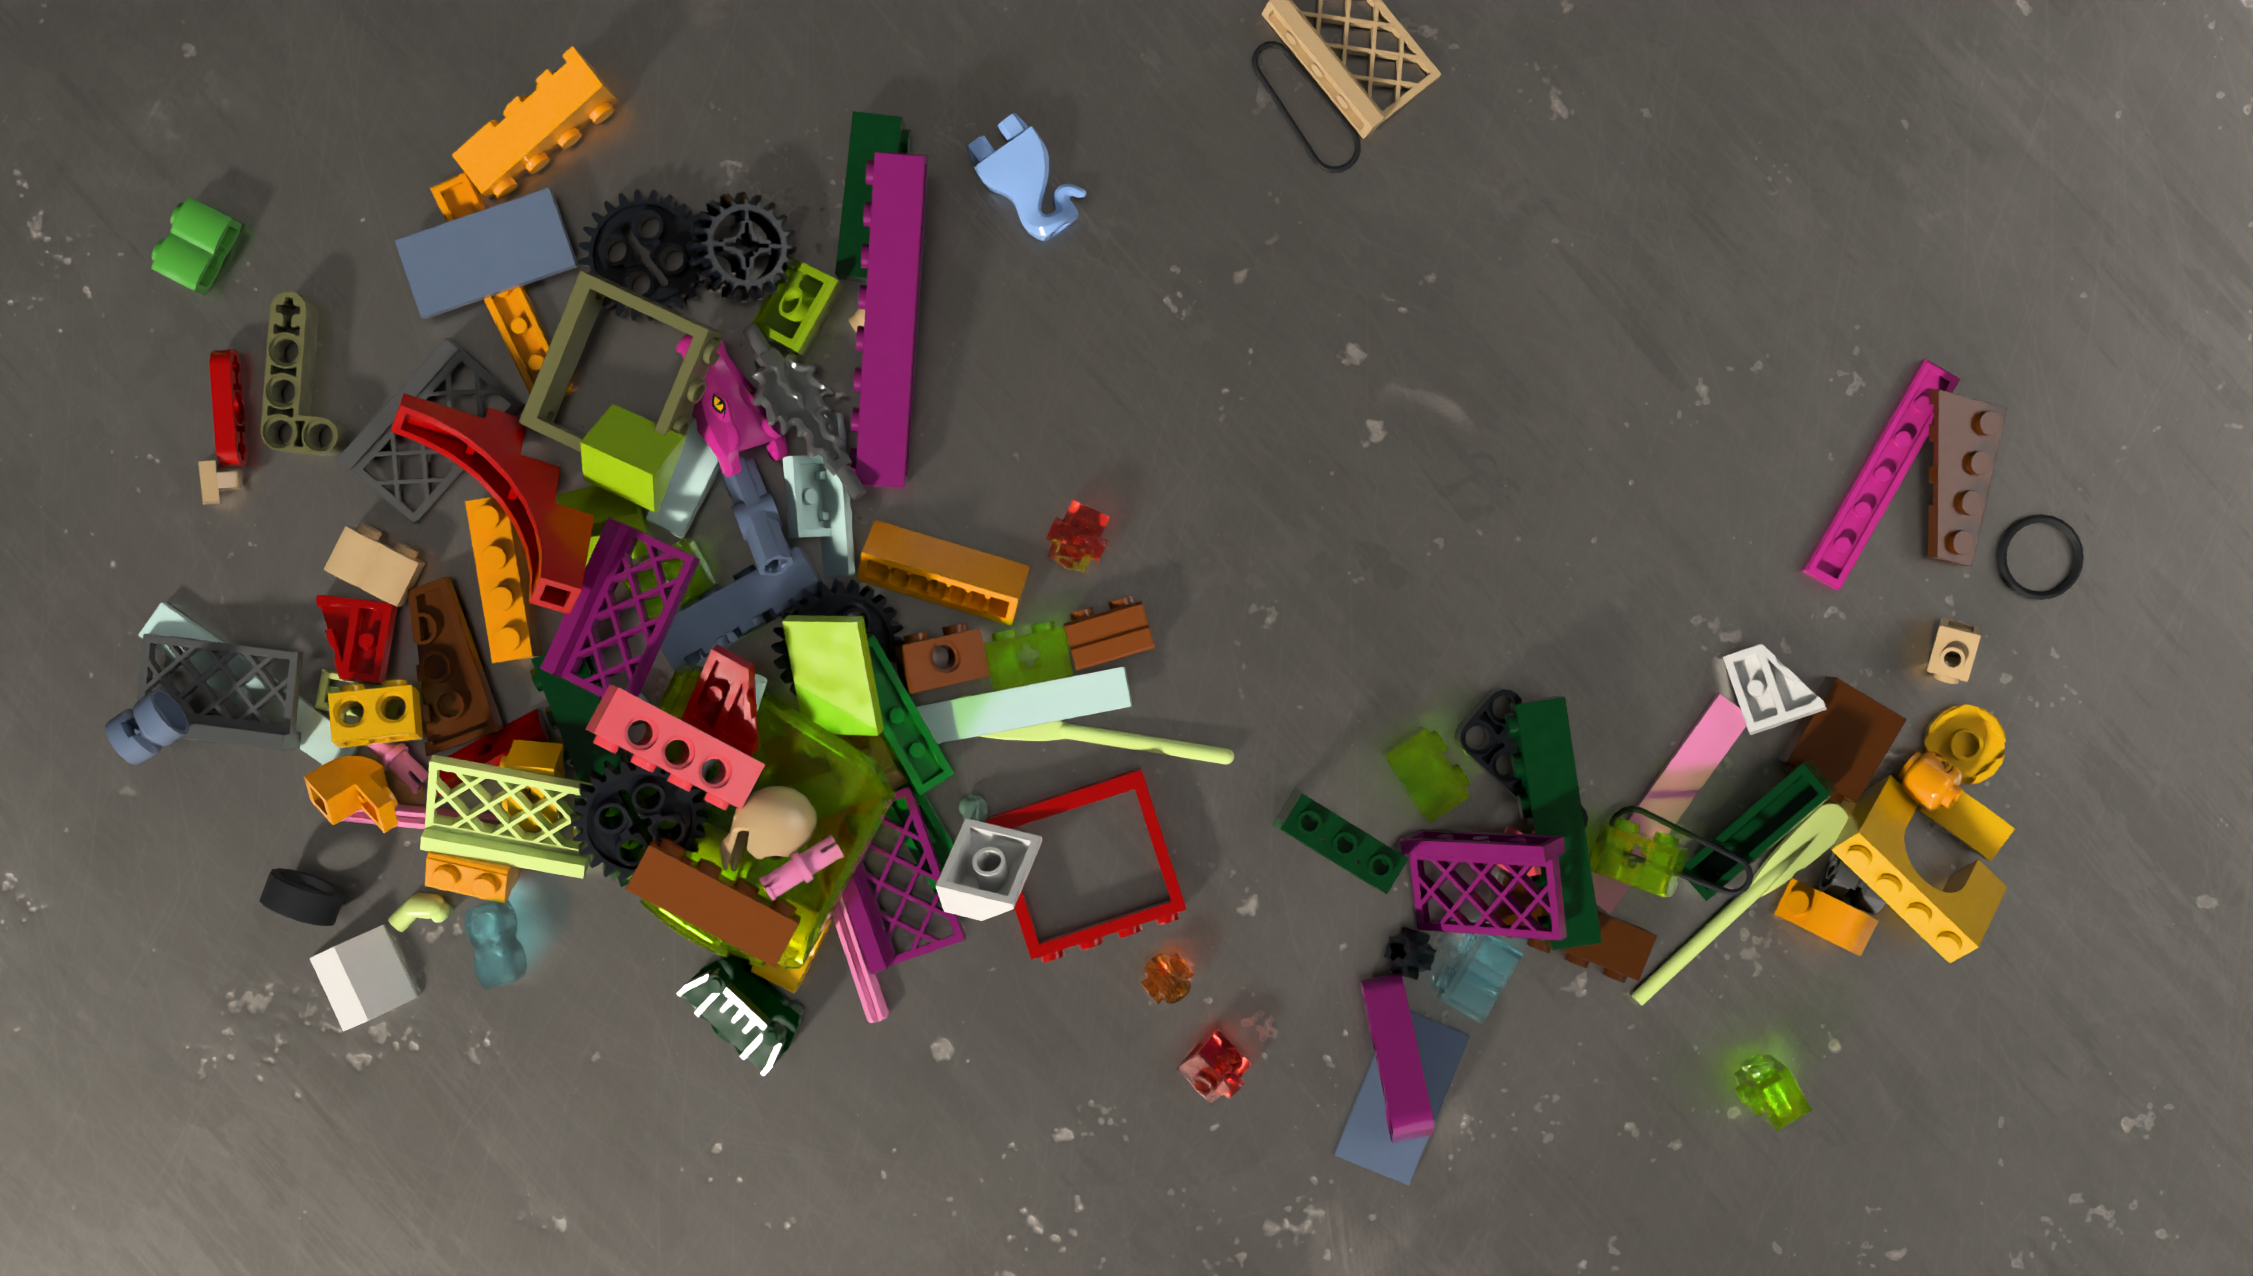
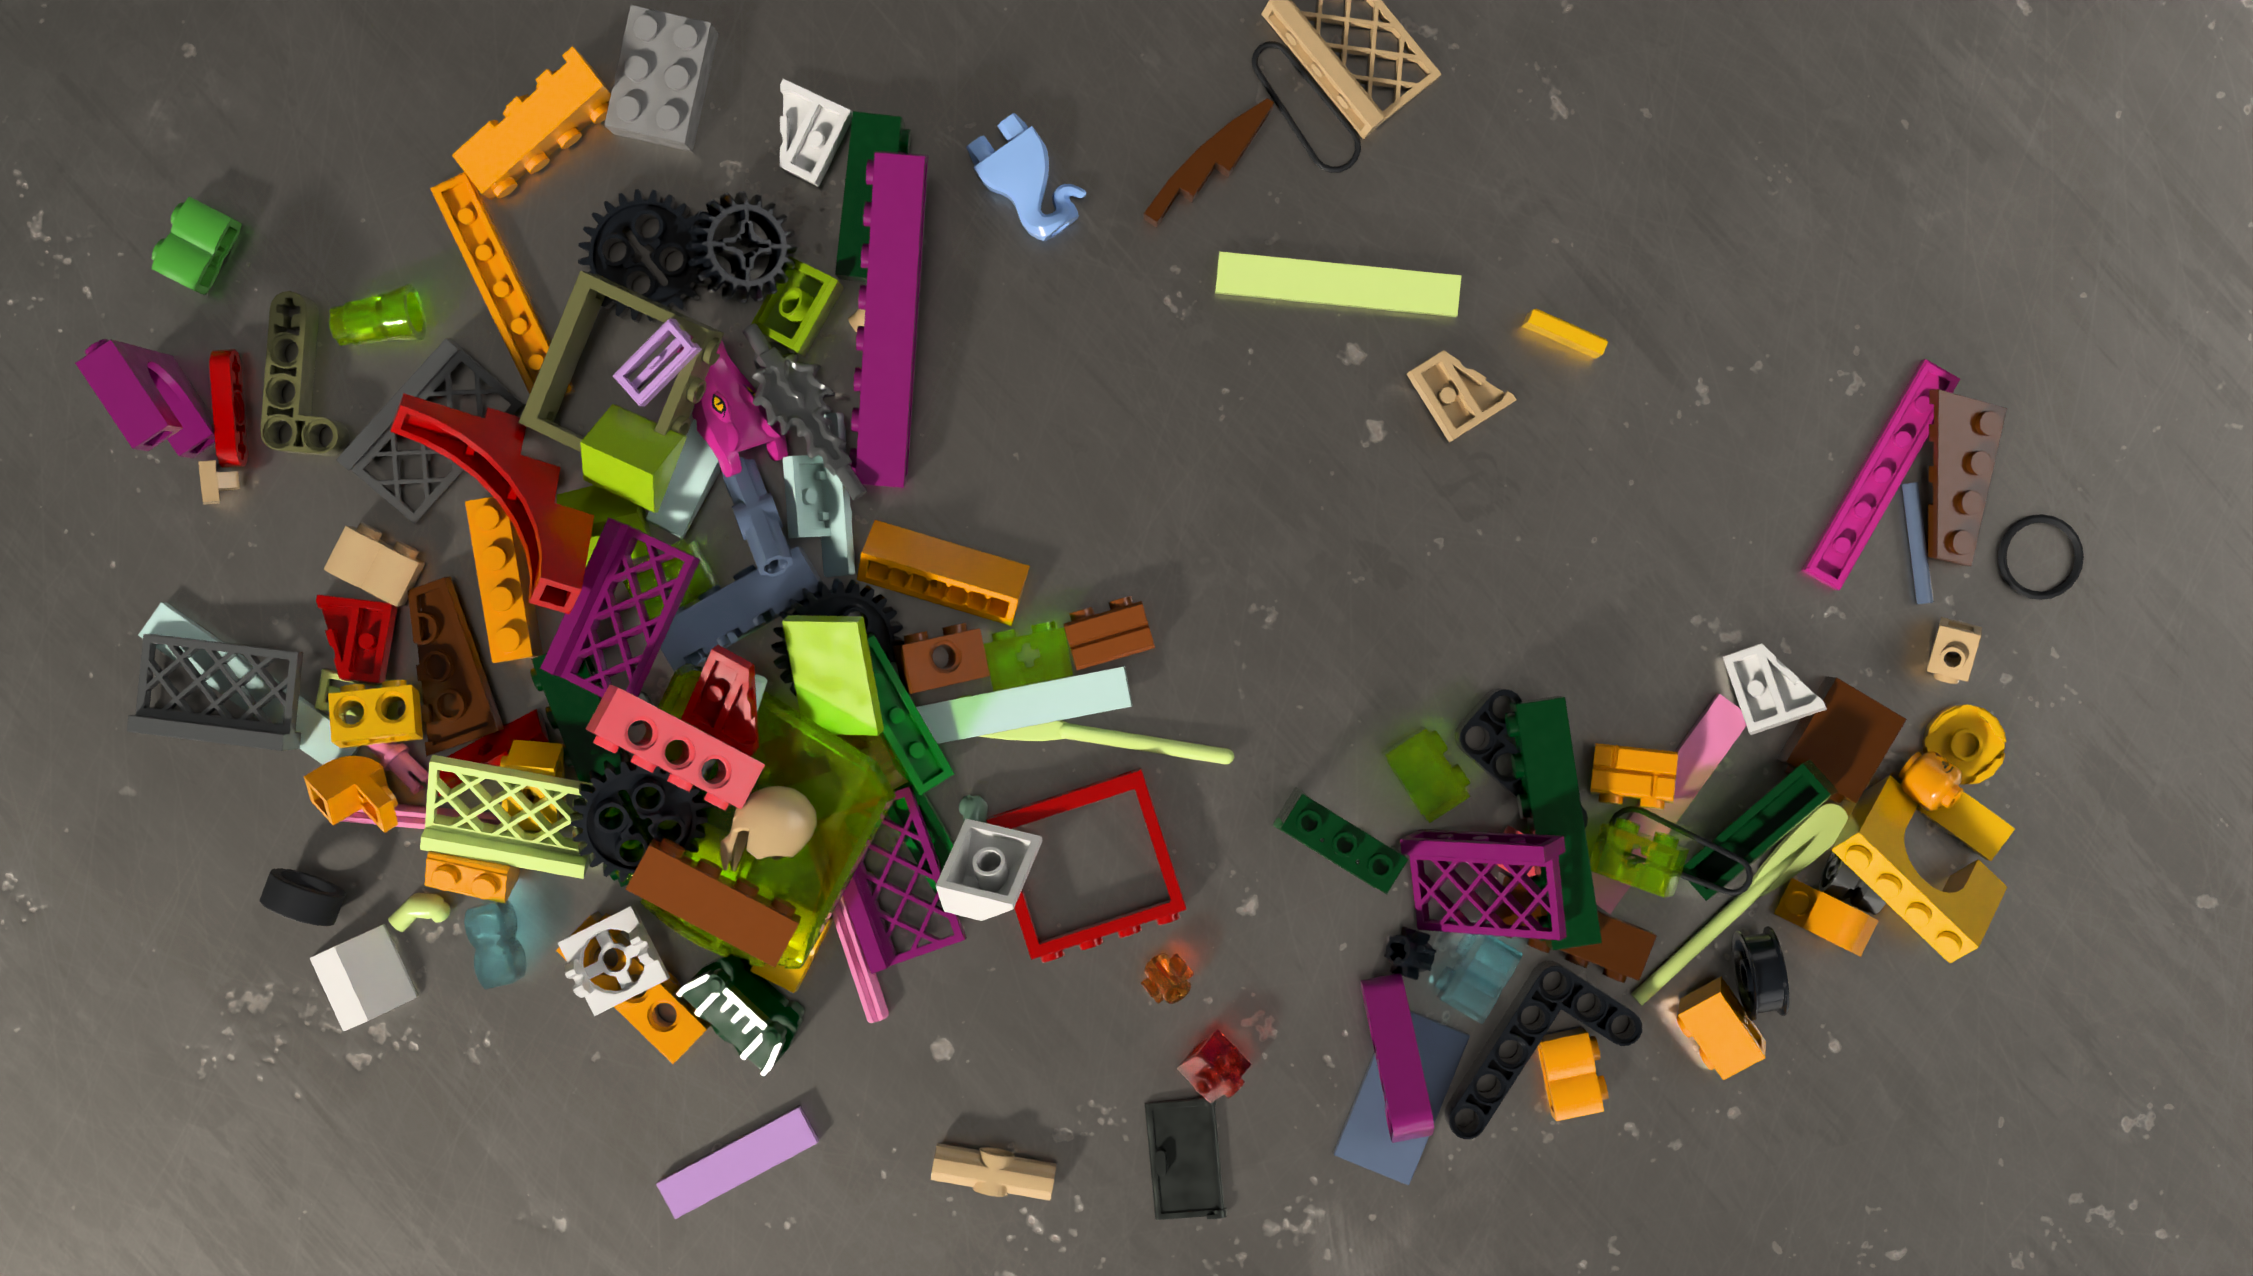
sand blue wheel [105,689,189,766] -> none
sand blue tile [394,188,579,319] -> none
bright pink pin [759,834,845,901] -> none
clear red brick [1046,500,1110,573] -> none
clear neon green brick [1733,1054,1813,1131] -> none
none -> magenta arch [75,339,215,458]
none -> clear neon green plant [329,284,426,346]
none -> light orange brick [556,911,711,1064]
none -> white piece [558,904,670,1016]
none -> light grey brick [604,5,719,152]
none -> lavender tile [613,318,702,407]
none -> lavender tile [656,1105,819,1219]
none -> white wing [780,79,853,187]
none -> tan piece [930,1143,1057,1201]
none -> reddish brown slope [1144,98,1274,228]
none -> pearl dark grey door [1144,1094,1227,1220]
none -> yellowish green tile [1215,251,1462,317]
none -> tan wing [1407,350,1517,442]
none -> black beam [1445,961,1642,1139]
none -> yellow tile [1522,308,1608,359]
none -> light orange brick [1537,1027,1609,1121]
none -> light orange brick [1590,743,1678,810]
none -> light orange brick [1676,976,1766,1080]
none -> black wheel [1732,926,1789,1021]
none -> sand blue bar [1902,482,1934,604]

